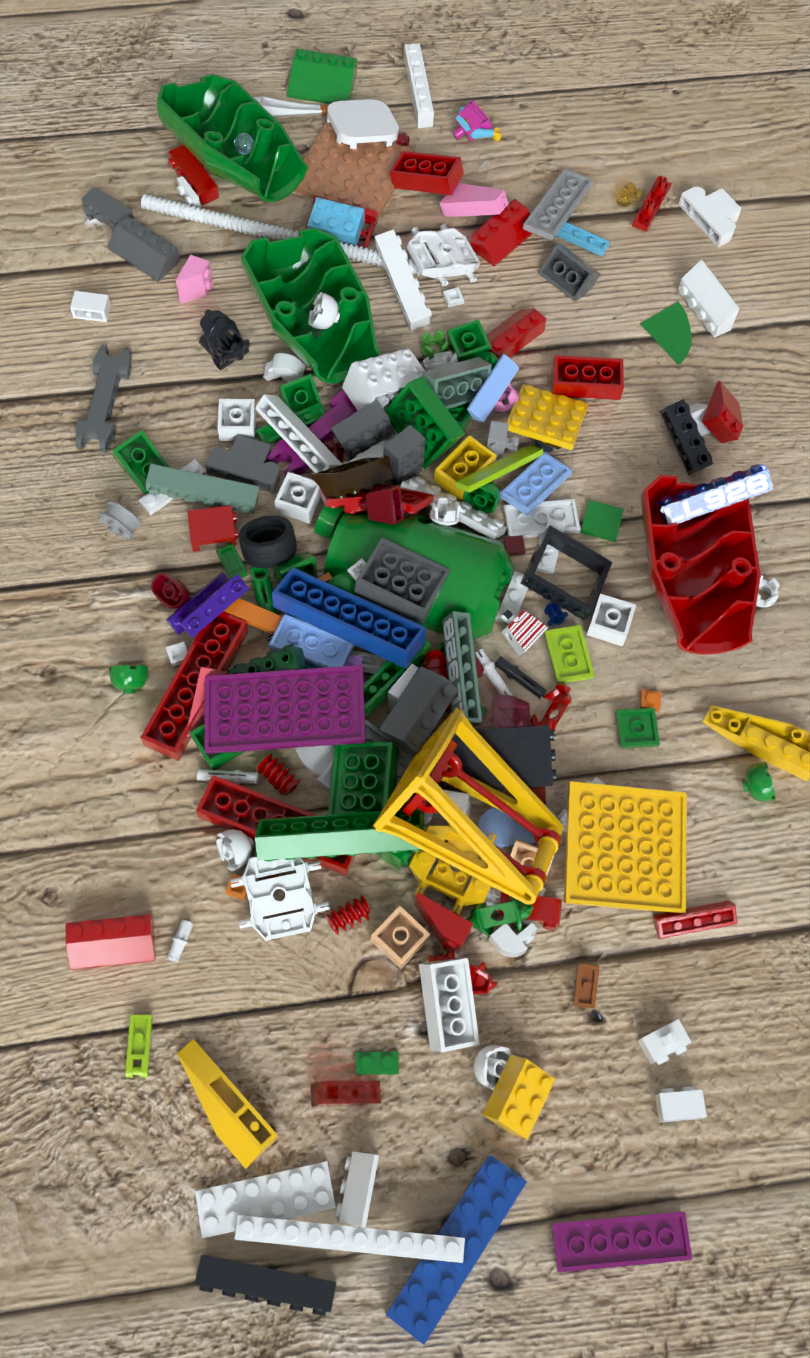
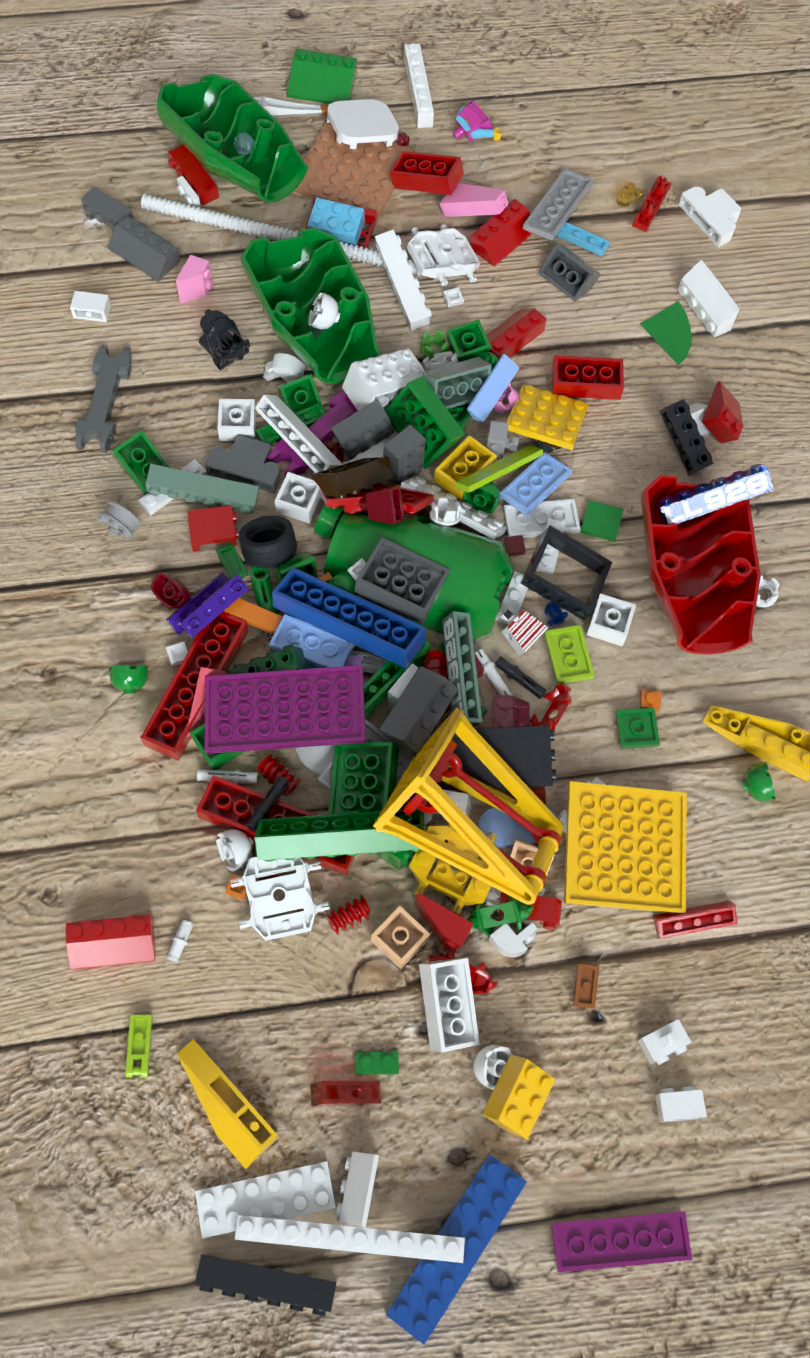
none -> black pin [245,776,290,832]

